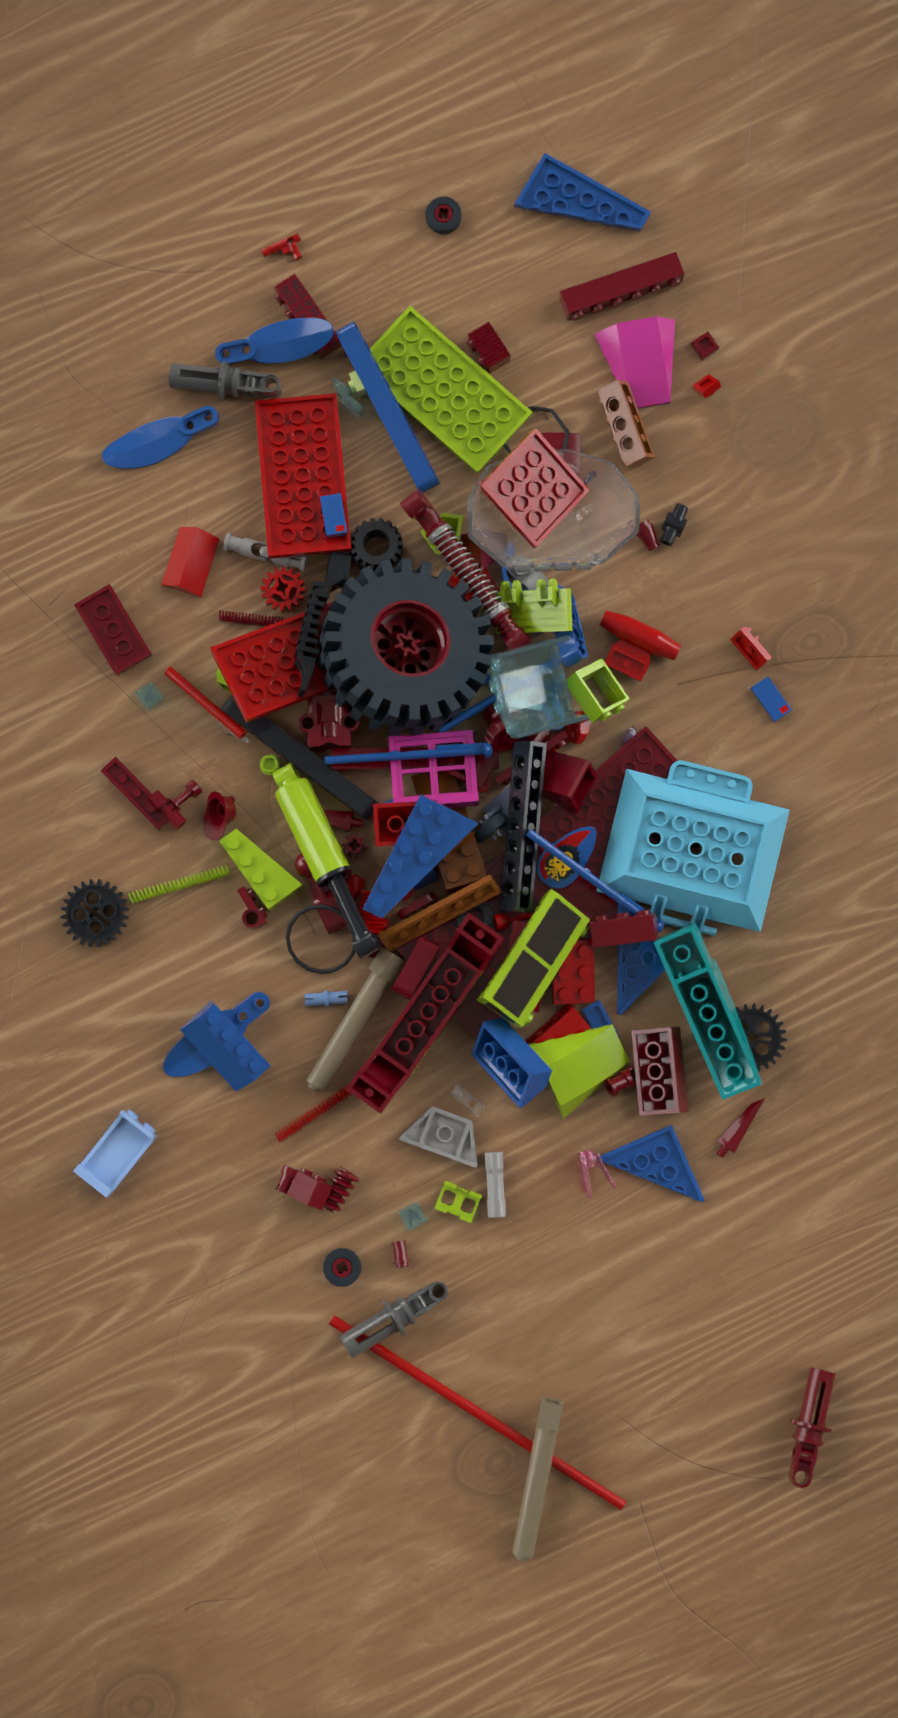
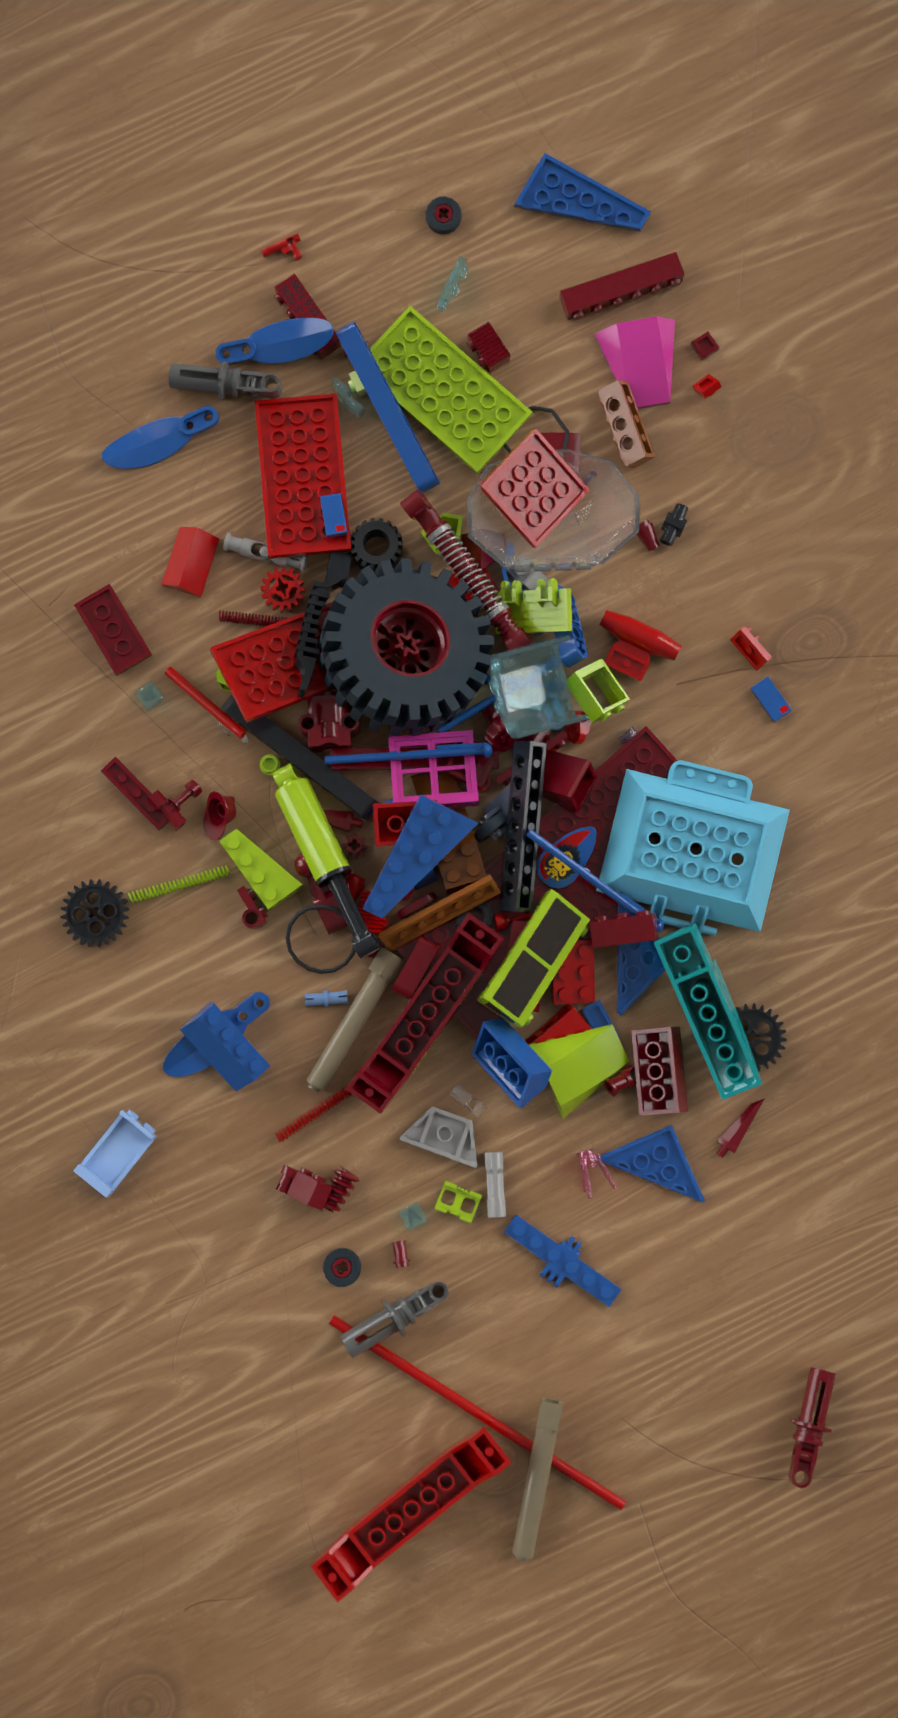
none -> red slope [310,1427,512,1603]
none -> clear light blue hinge [437,256,469,312]
none -> blue hinge [504,1214,622,1307]

